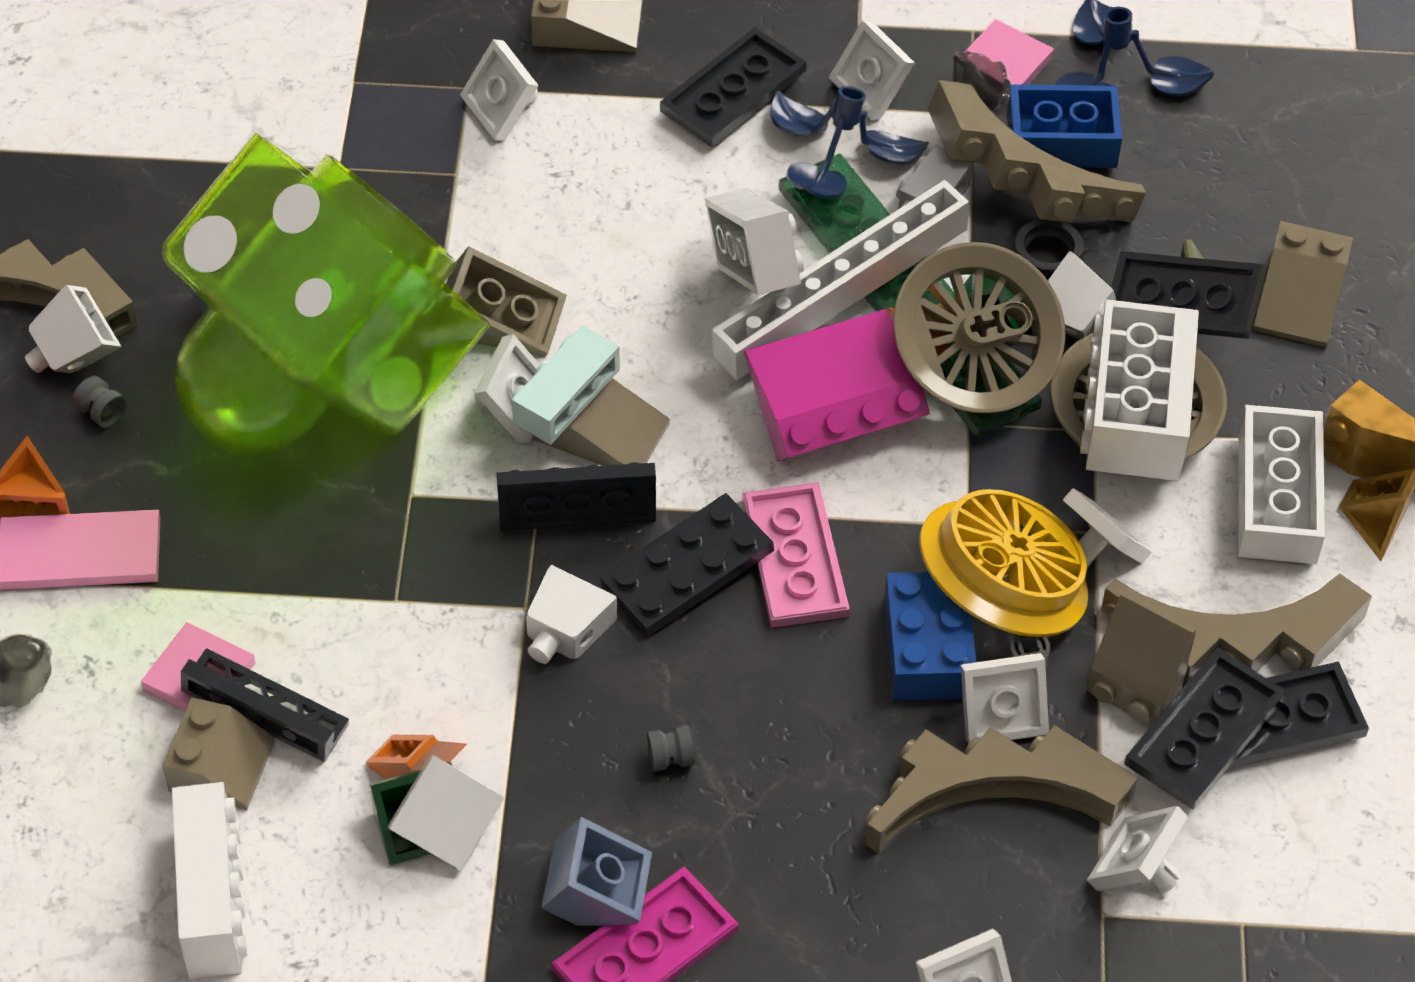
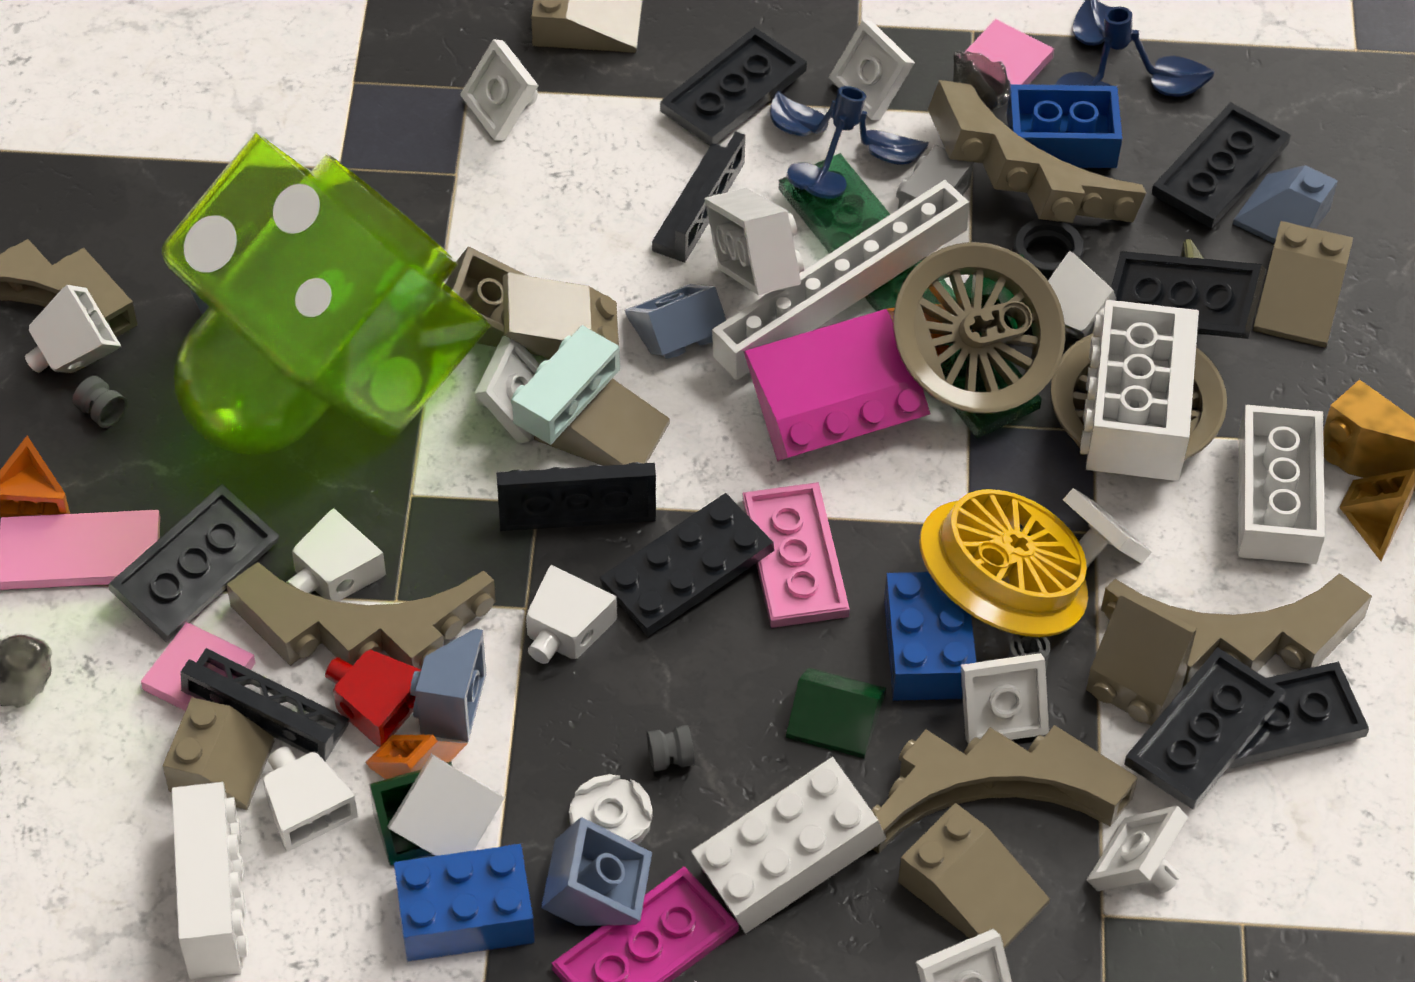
none -> black plate [108,484,279,642]
none -> dark tan arch [226,562,496,669]
none -> white torso [263,747,358,852]
none -> white torso [286,508,386,602]
none -> red torso [325,650,421,747]
none -> blue brick [394,844,535,962]
none -> sand blue slope [410,629,486,742]
none -> slope [503,273,619,360]
none -> white tile [569,774,652,845]
none -> sand blue slope [624,284,726,359]
none -> black fence [652,131,746,263]
none -> white brick [691,757,886,934]
none -> dark green slope [786,668,886,759]
none -> dark tan slope [898,803,1050,950]
none -> black plate [1151,102,1291,228]
none -> sand blue slope [1233,165,1338,244]

